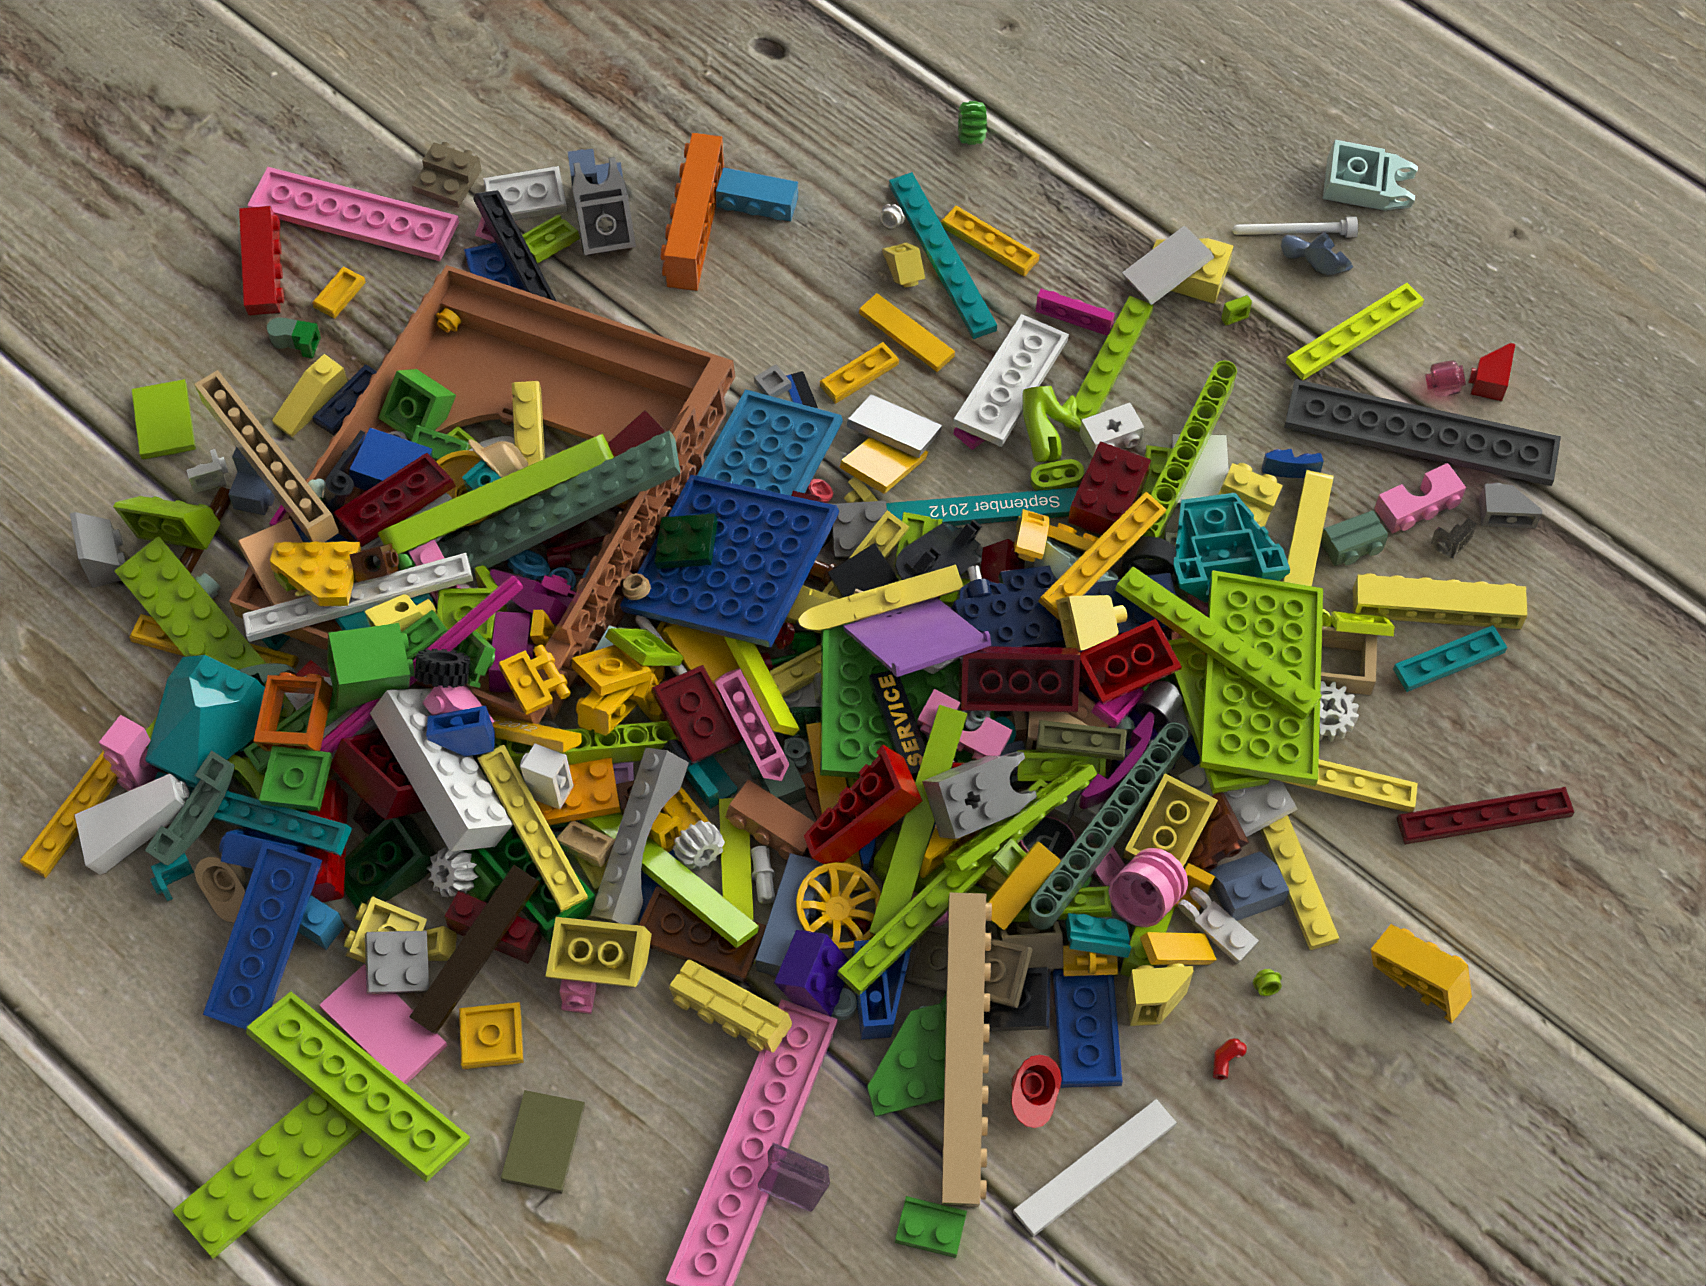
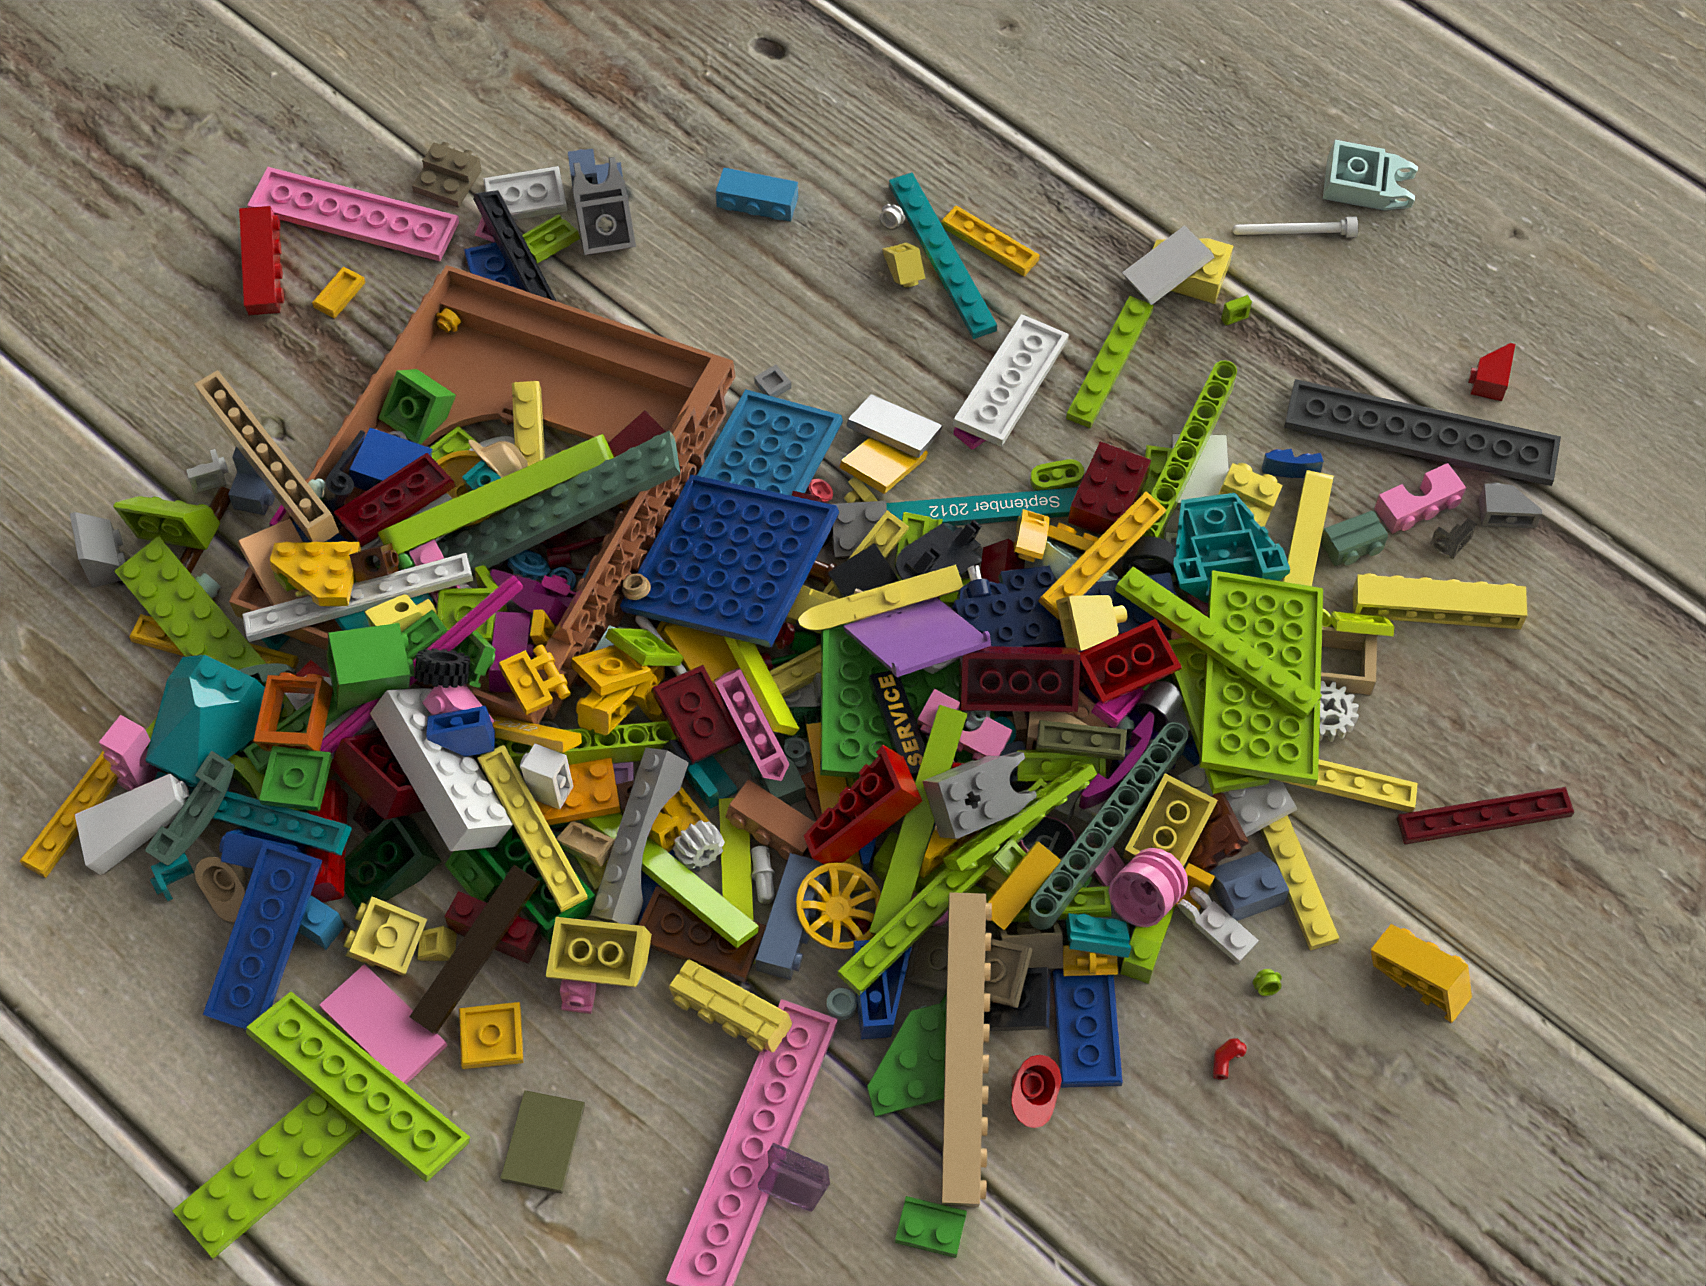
lime tile [131,379,196,460] -> none
leg [267,317,321,359] -> none
light yellow slope [272,354,347,437] -> none
dark blue tile [312,364,377,436] -> none
light grey plate [365,931,429,994] -> none
bright green plate [411,425,469,461] -> none
white gear [427,848,478,898] -> none
dark green plate [655,513,718,569] -> none
orange brick [661,133,724,291] -> none
dark purple brick [774,930,849,1016] -> none
black sticker [786,371,818,408] -> none
yellow tile [820,342,899,404] -> none
yellow tile [859,293,955,372] -> none
bright green gear [958,101,987,145] -> none
white tile [1013,1099,1177,1237] -> none
lime piece [1022,386,1081,462] -> none
dark pink plate [1035,288,1115,336] -> none
white brick [1079,403,1144,458] -> none
light yellow slope [1126,963,1194,1026] -> none
yellow tile [1140,932,1217,965] -> none
sand blue animal [1281,232,1353,275] -> none
neon yellow plate [1286,283,1424,381] -> none
teal plate [1393,625,1508,692] -> none
clear pink head [1425,360,1466,397] -> none

